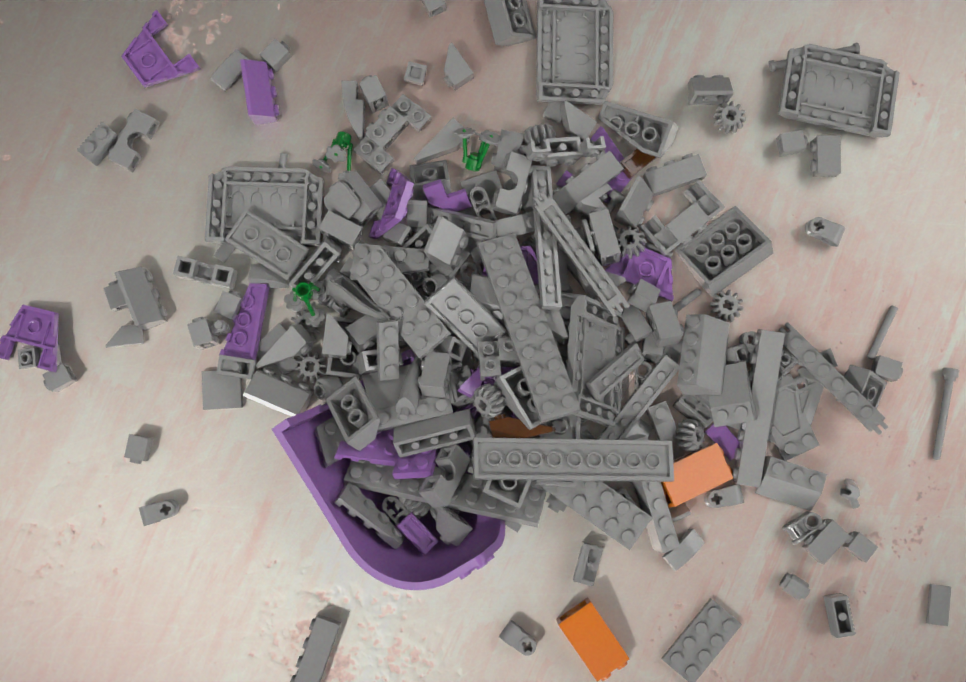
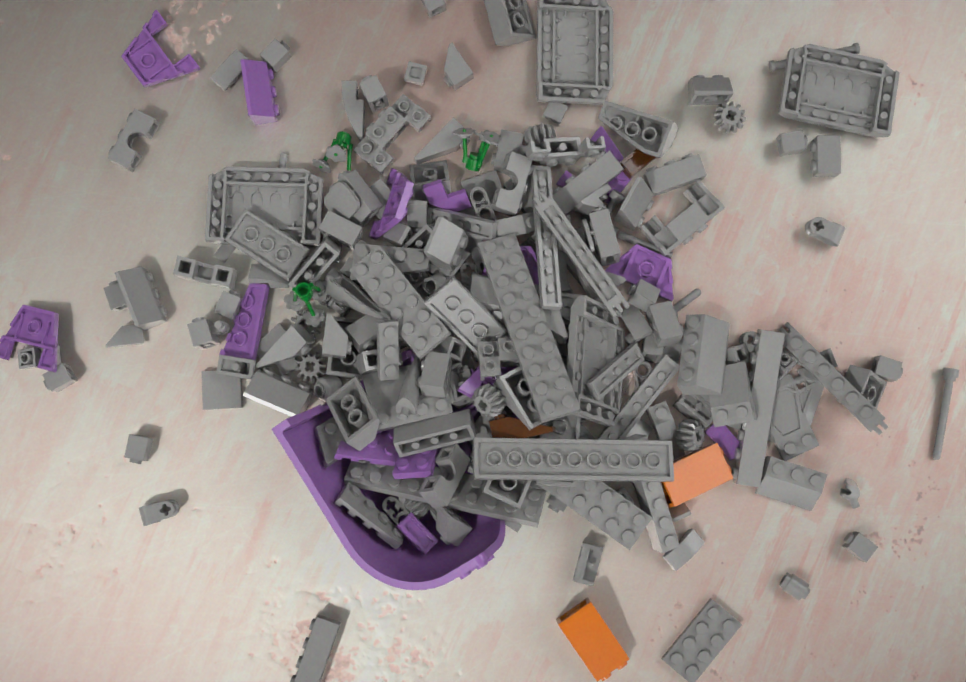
light grey brick [77,122,118,166] -> none
light grey piece [499,620,536,656] -> none
light grey slope [559,100,597,142] -> none
light grey gear [616,225,646,260] -> none
light grey slope [675,206,773,297] -> none
light grey piece [704,484,744,508] -> none
light grey gear [710,290,743,322] -> none
light grey piece [782,511,822,545] -> none
light grey brick [802,519,850,565] -> none
light grey brick [823,593,856,638] -> none
light grey bar [867,305,898,360] -> none
light grey tile [926,584,951,626] -> none

